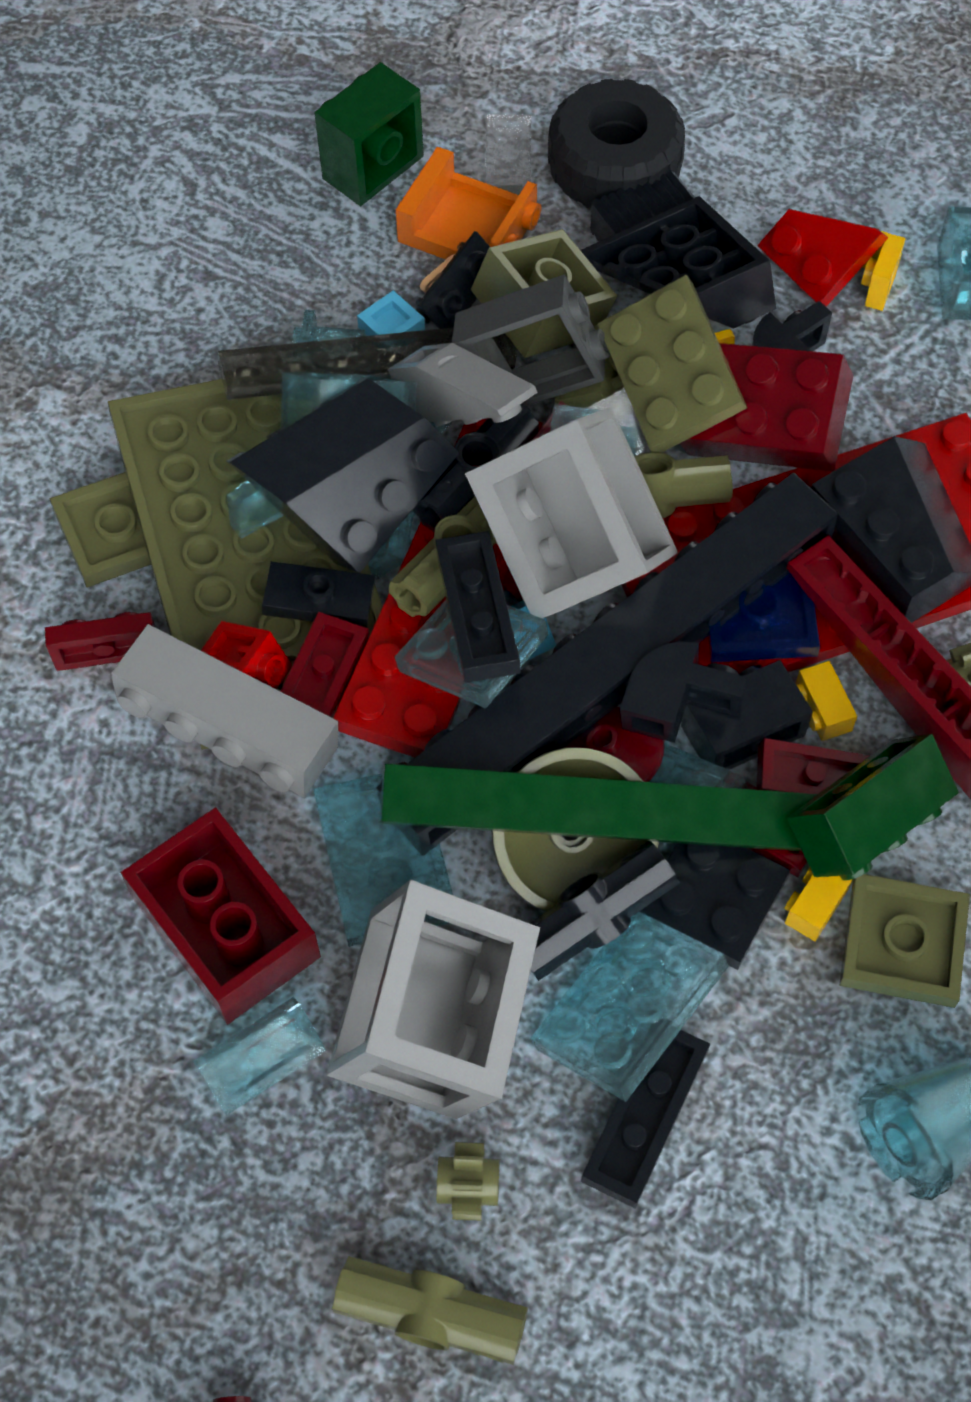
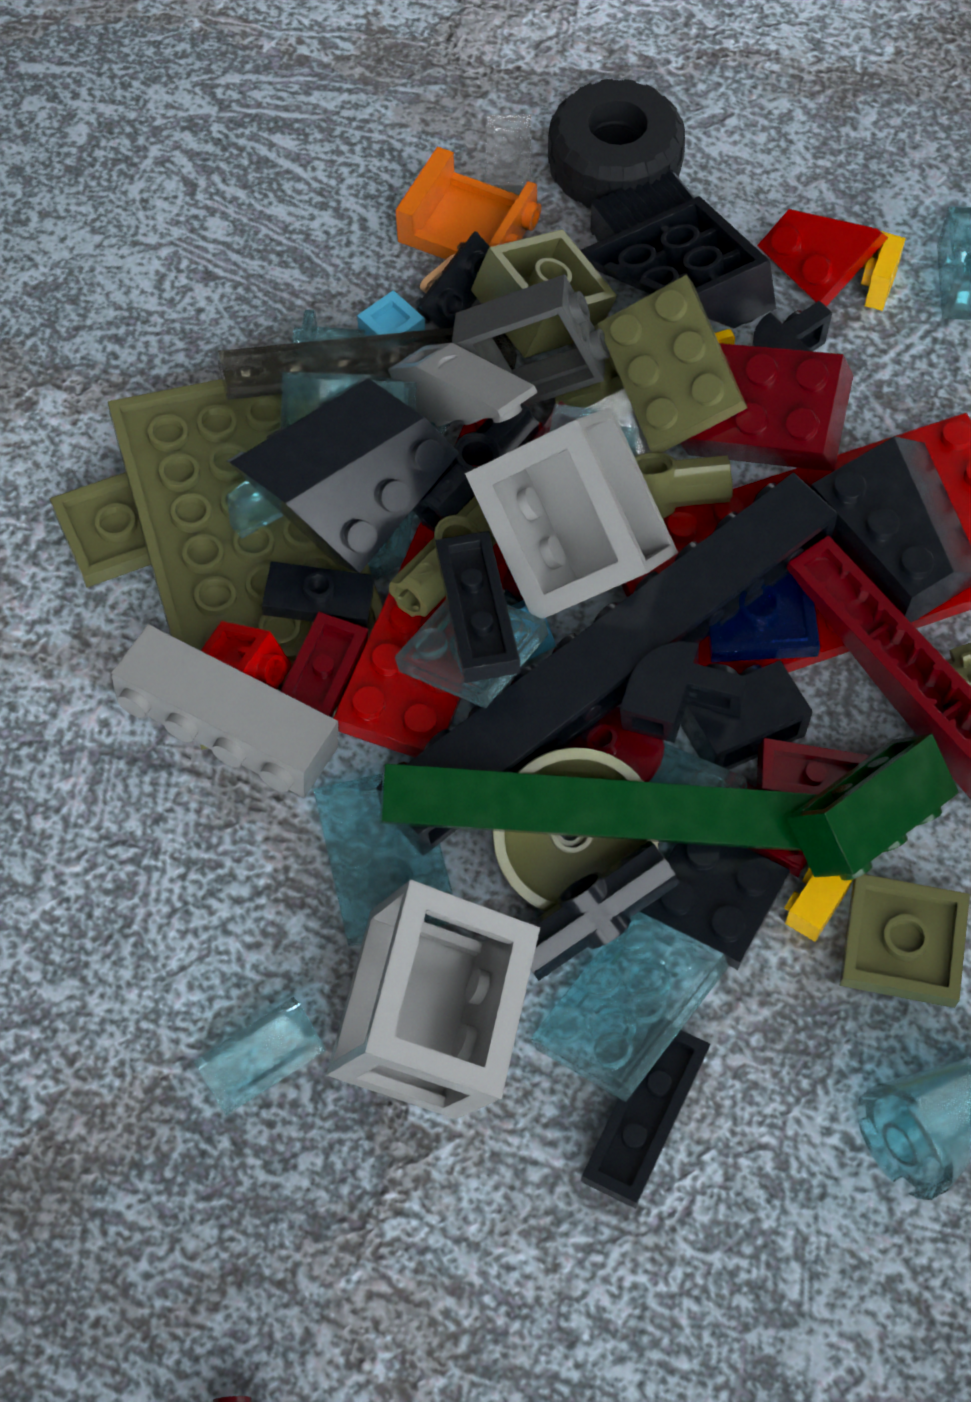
dark red plate [44,612,156,671] -> none
dark red brick [120,807,321,1025] -> none
dark green brick [314,62,424,207] -> none
olive piece [332,1256,528,1365] -> none
olive gear [436,1142,500,1221] -> none
yellow piece [795,661,858,741] -> none

